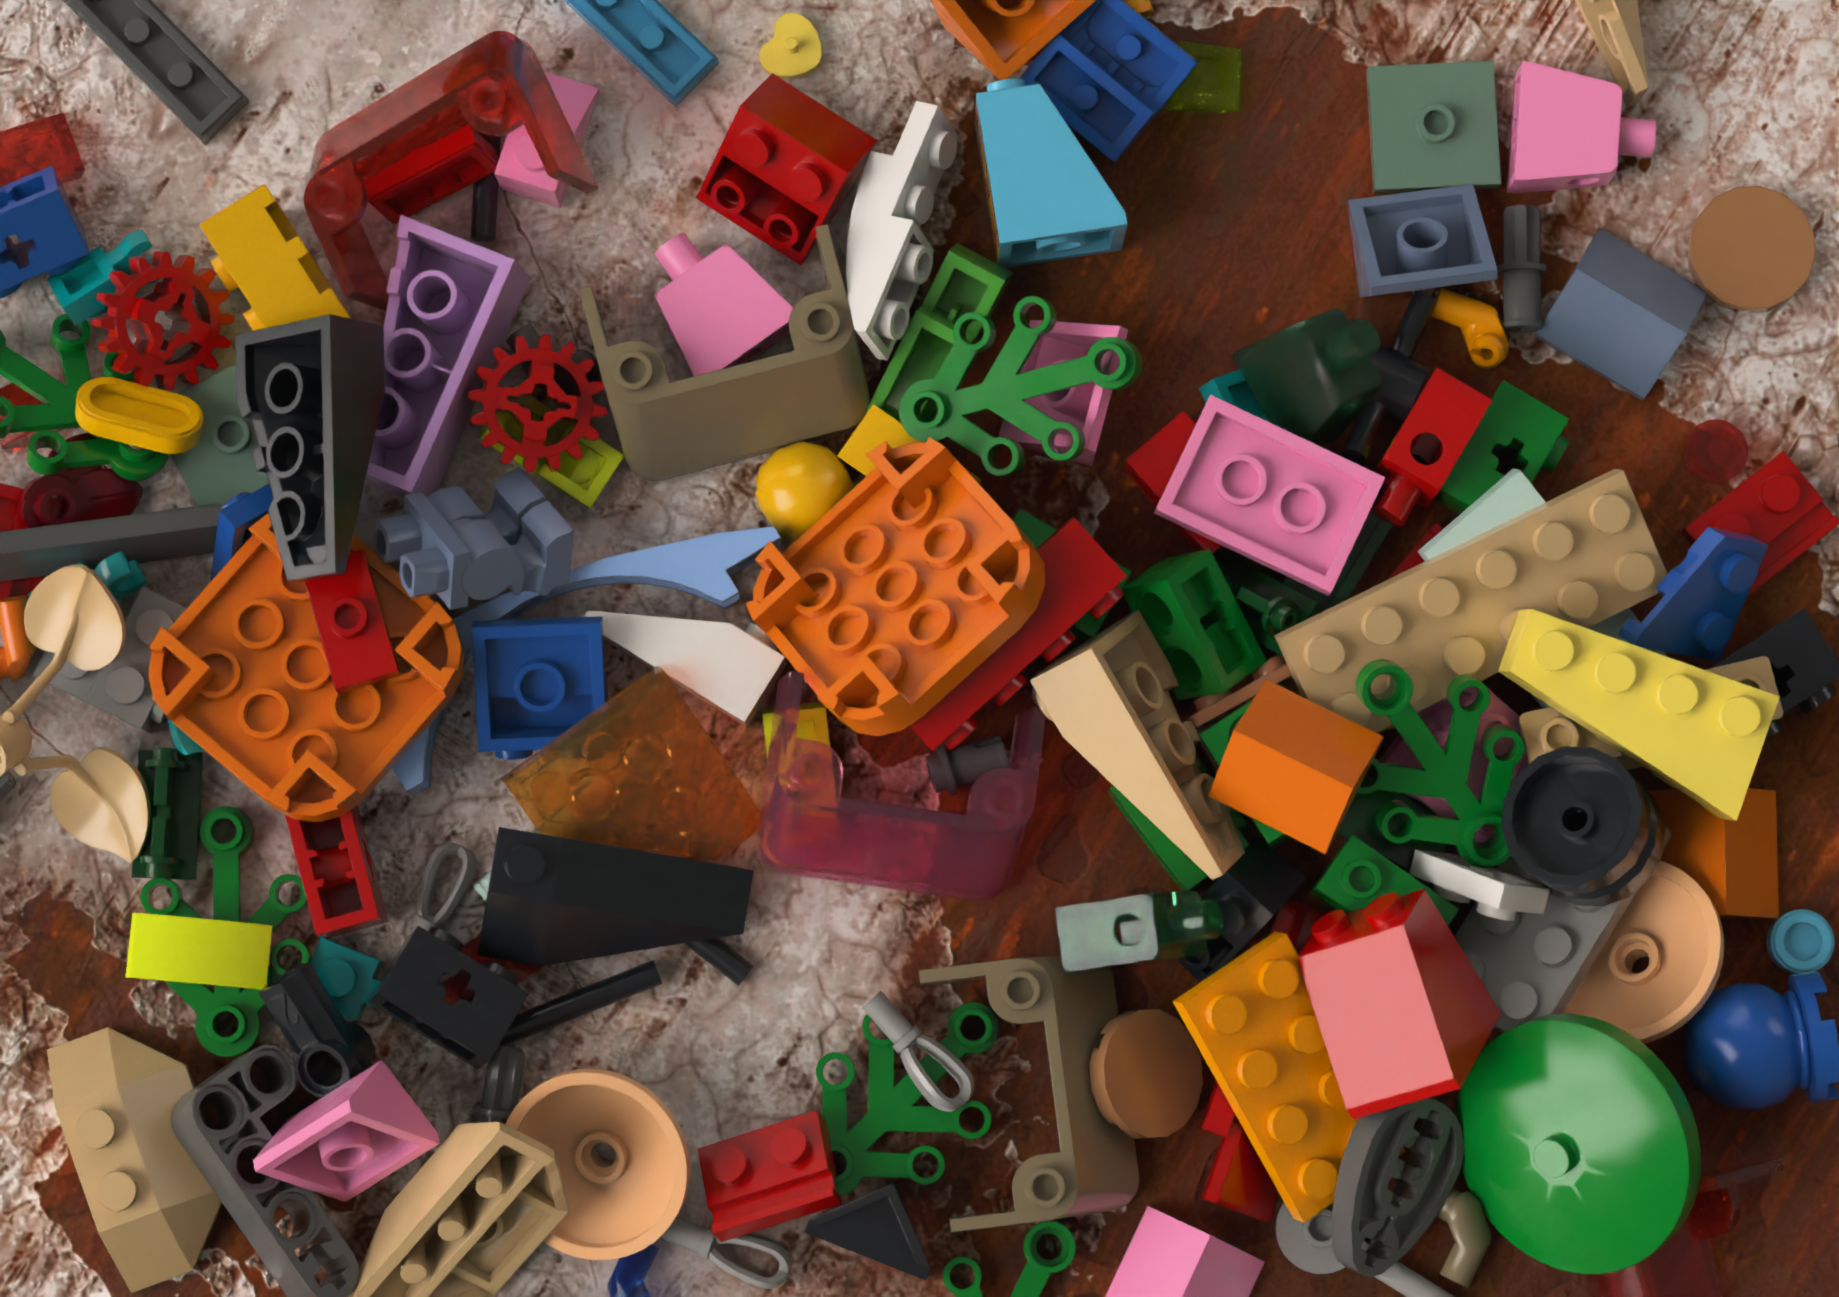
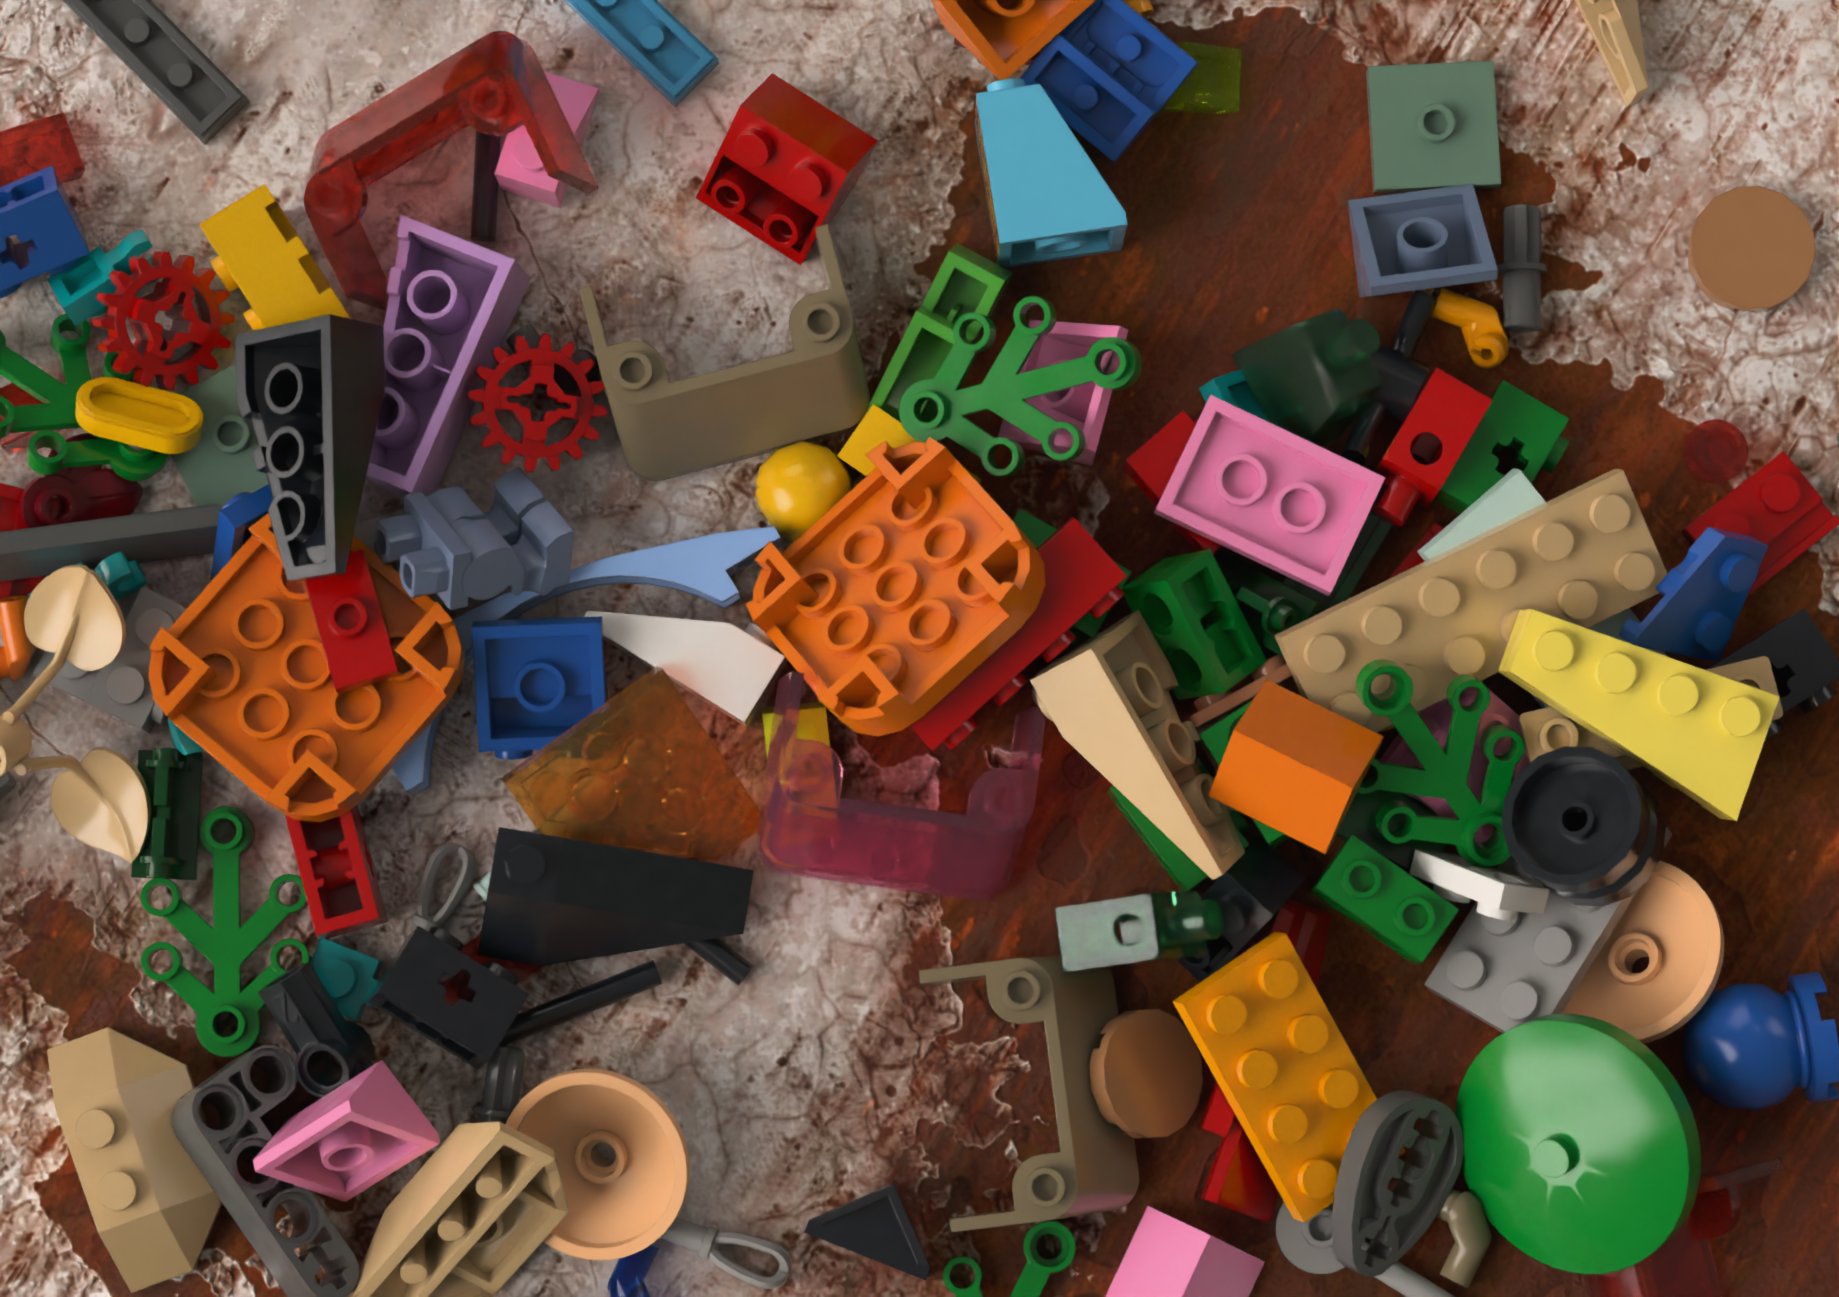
neon yellow slope [126,913,273,990] -> none
red plate [359,124,499,224] -> none
neon yellow slope [477,385,624,509] -> none
bright pink torso [654,233,793,377] -> none
red plate [697,1110,842,1242] -> none
light yellow piece [759,12,822,79] -> none
green plant [816,1002,999,1196] -> none
white slope [846,101,959,361] -> none
light grey piece [862,991,974,1112] -> none
dark grey pin [925,733,1010,796] -> none
slope [1297,888,1501,1119] -> none
bright pink torso [1506,62,1656,194] -> none
sand blue slope [1534,228,1707,401] -> none
orange slope [1649,788,1779,919] -> none
medium azure tile [1766,909,1835,974] -> none

